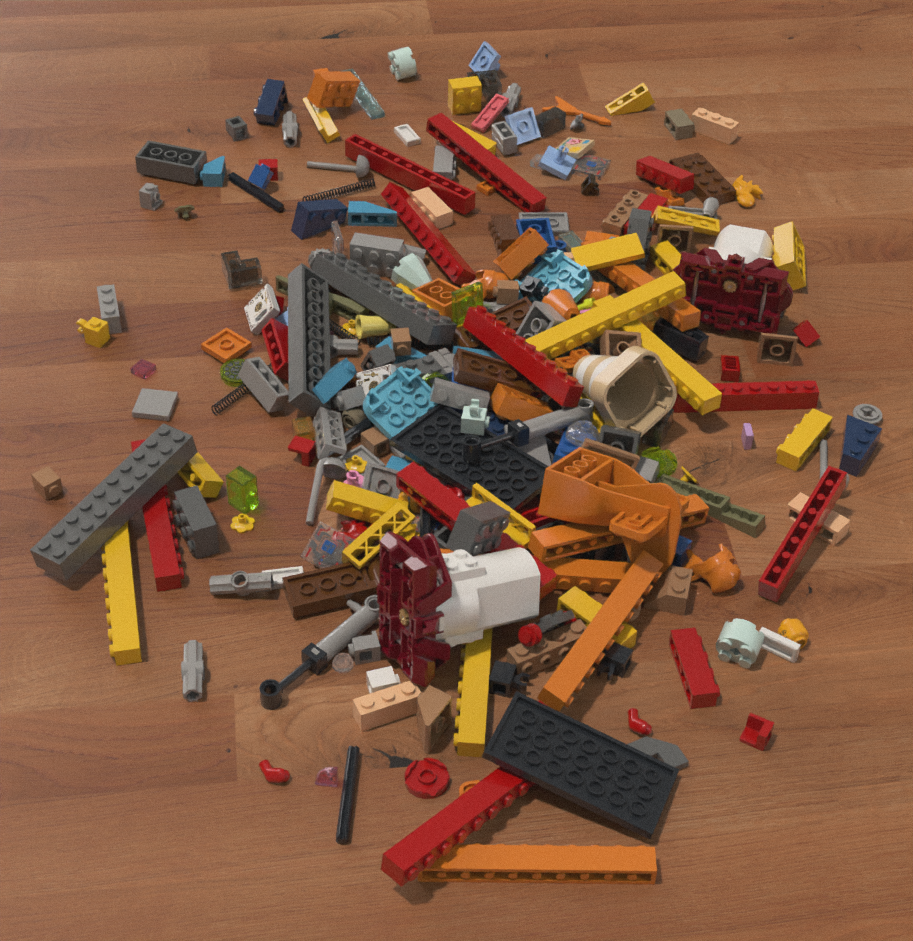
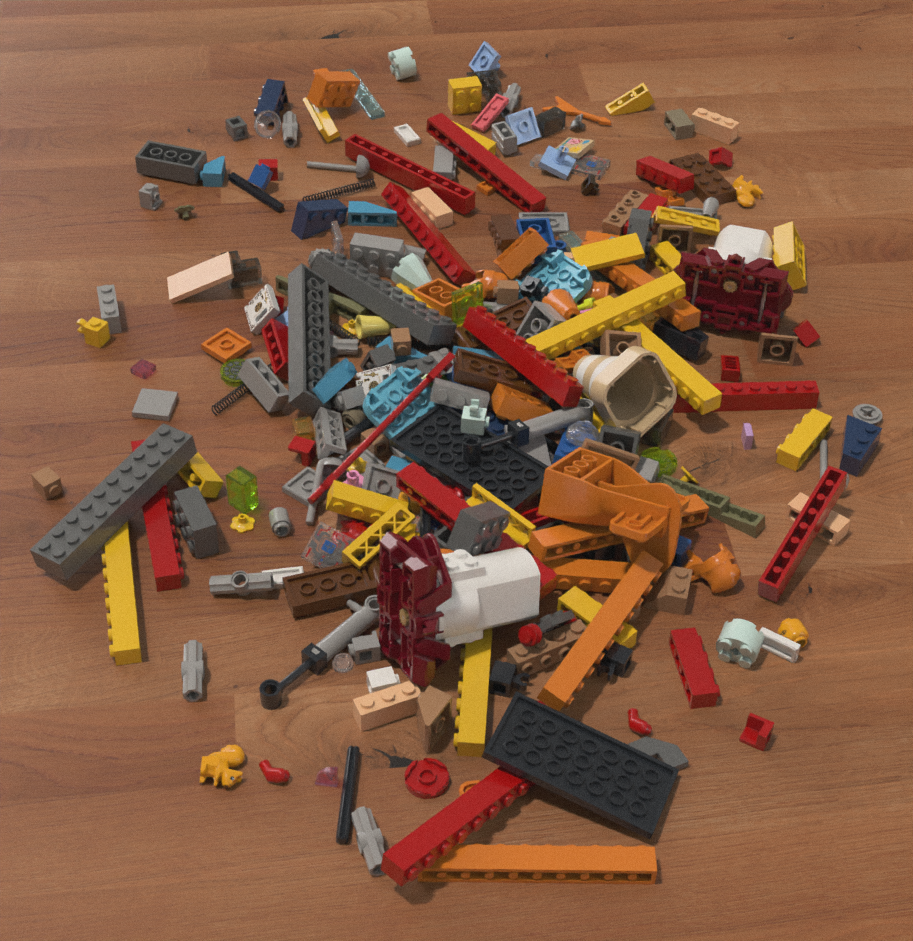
none -> light nougat tile [167,252,234,304]
none -> light orange animal [199,745,245,788]
none -> clear piece [254,110,281,138]
none -> light grey brick [268,507,291,537]
none -> light grey tile [282,466,329,507]
none -> red bar [307,352,455,504]
none -> light grey piece [351,806,385,876]
none -> red panel [709,147,733,167]

